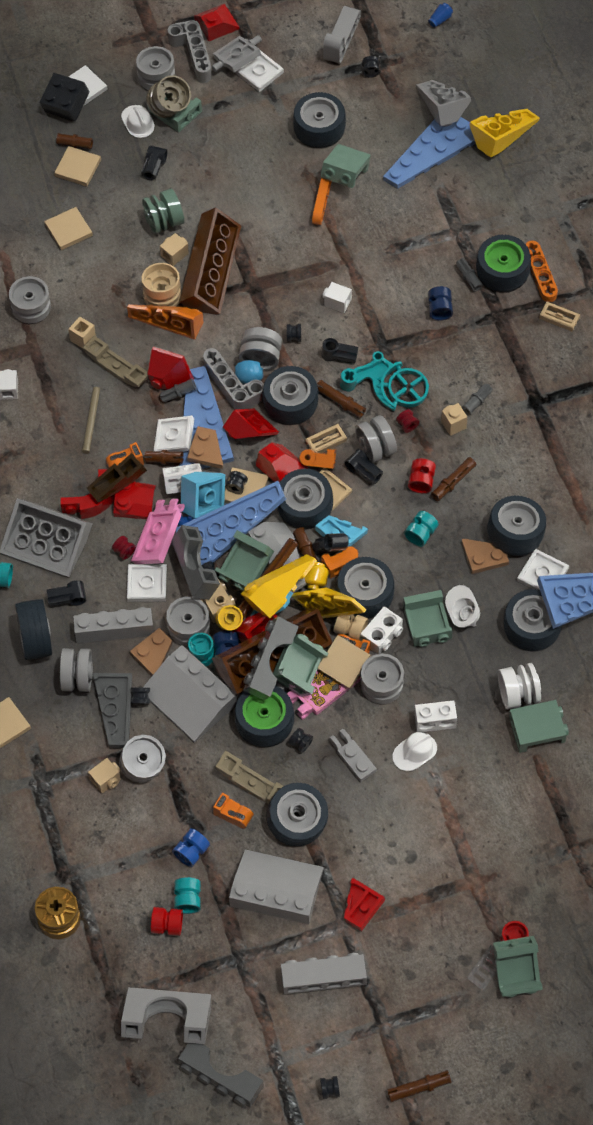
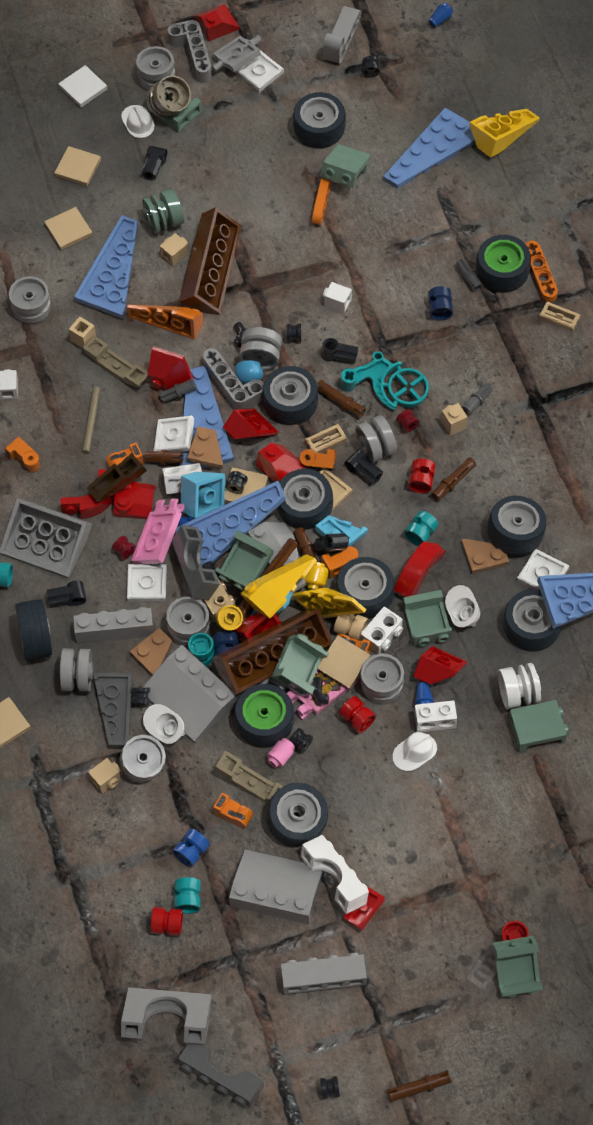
pearl gold wheel [34,886,81,940] -> none
black brick [39,73,90,122] -> none
reddish brown pin [56,133,93,149] -> none
tan wheel [142,263,181,307] -> none
arch [243,616,299,700] -> none
light grey hinge [329,729,377,782] -> none
light grey wedge [416,80,471,126] -> none
none -> orange leg [5,437,40,473]
none -> medium blue wing [74,215,138,319]
none -> white piece [143,704,185,744]
none -> black arm [234,322,246,347]
none -> bright pink brick [266,738,295,768]
none -> white arch [300,835,369,914]
none -> black arm [313,677,329,705]
none -> red wheel [339,696,376,733]
none -> red arch [394,541,446,597]
none -> red slope [413,646,467,684]
none -> blue cone [415,682,434,705]

